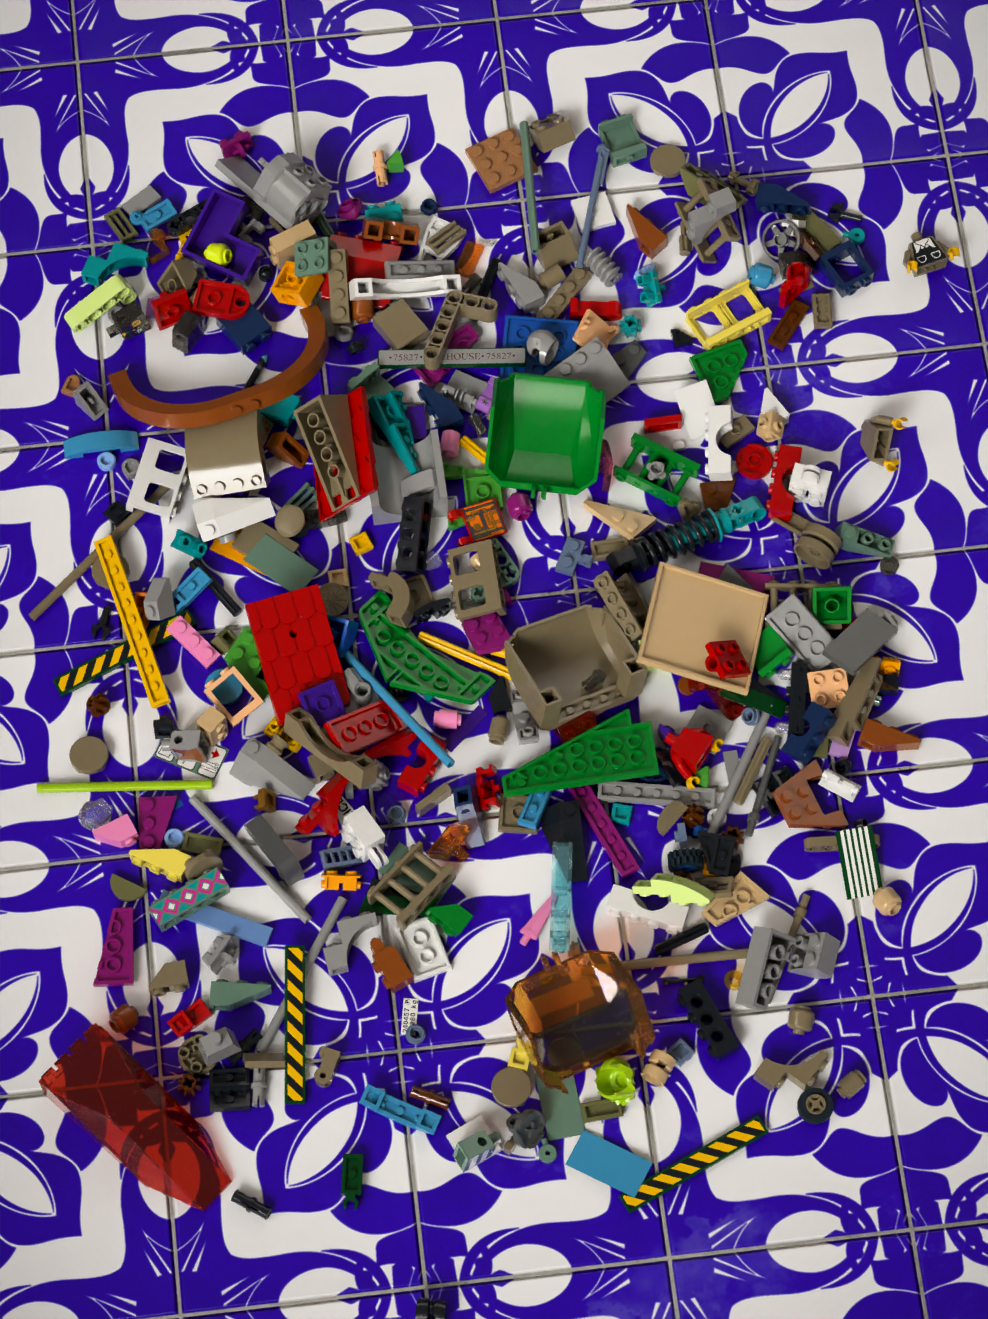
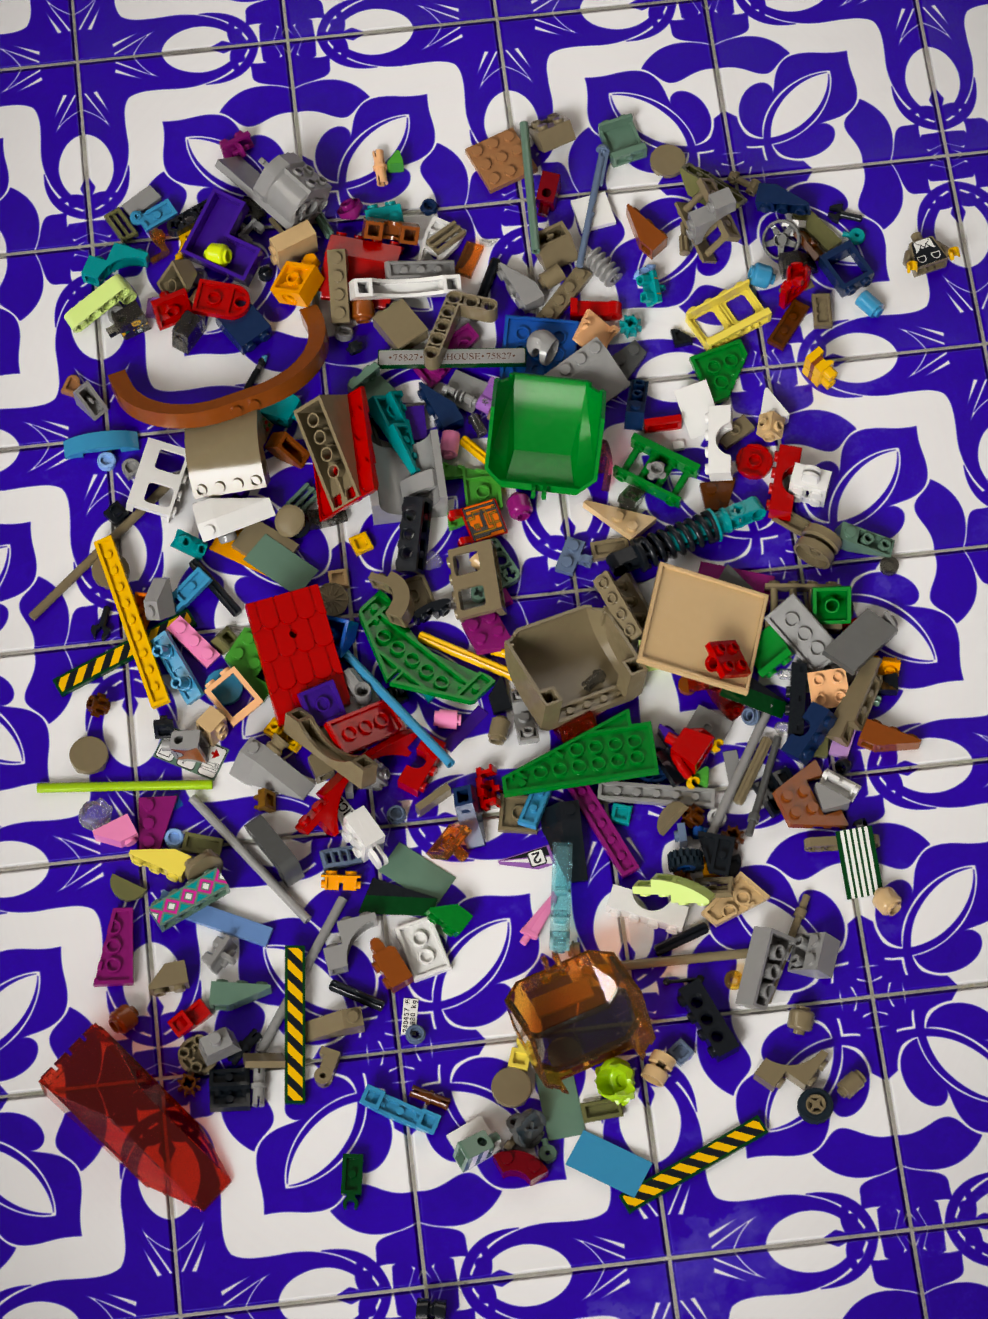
black pin [231,1189,273,1220] -> none
sand green bracket [295,237,337,278] -> none
dark tan fence [367,841,456,931] -> none
clear smoke pin [462,273,482,294] -> none
dark tan tile [678,498,701,520] -> none
dark tan torso [860,415,908,472] -> none
none -> dark azure plate [150,630,205,705]
none -> dark tan slope [305,1006,365,1043]
none -> black axle [329,980,385,1011]
none -> dark red brick [493,1150,549,1186]
none -> sticker [498,845,556,869]
none -> dark red torso [536,171,561,218]
none -> clear smoke slope [617,485,646,512]
none -> dark blue slope [624,379,649,431]
none -> yellow hips [802,346,838,390]
none -> light grey slope [813,782,851,815]
none -> dark azure brick [855,290,884,318]

